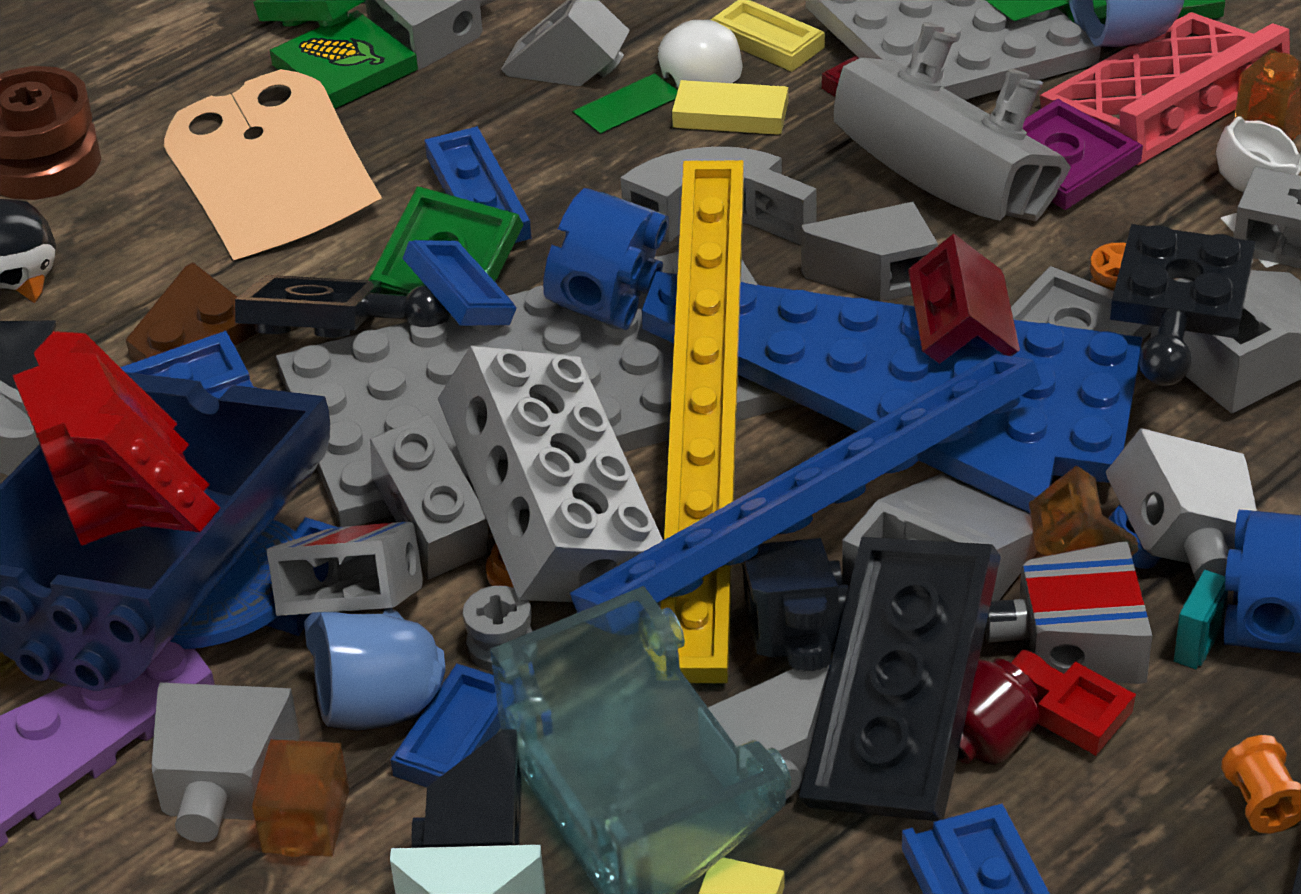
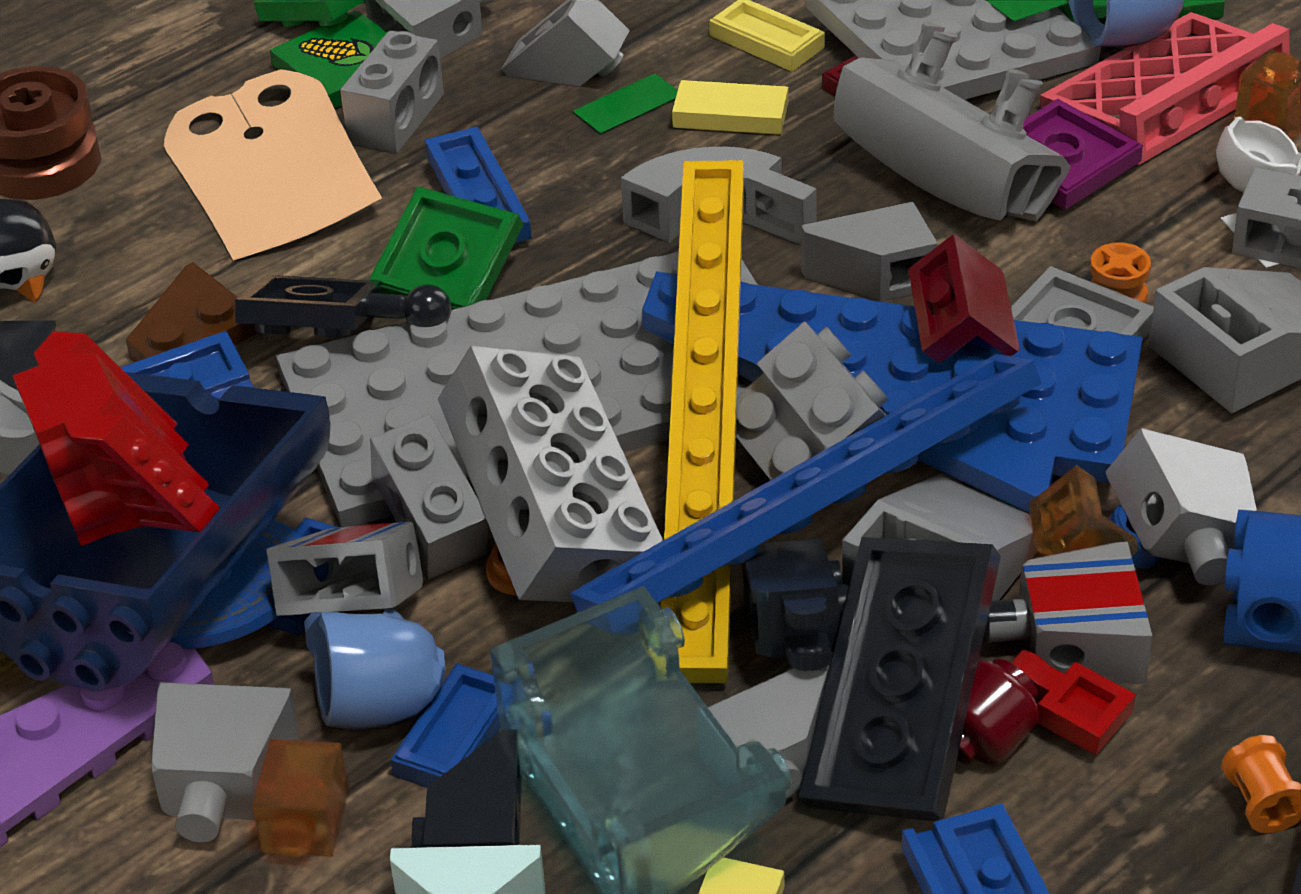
blue tile [402,240,517,326] -> none
light grey wheel [463,586,534,672] -> none
blue brick [543,188,669,330] -> none
white hair [658,20,743,88] -> none
black plate [1110,224,1256,386] -> none
teal tile [1174,569,1228,670] -> none
none -> light grey brick [340,30,444,154]
none -> light grey plate [736,321,889,480]

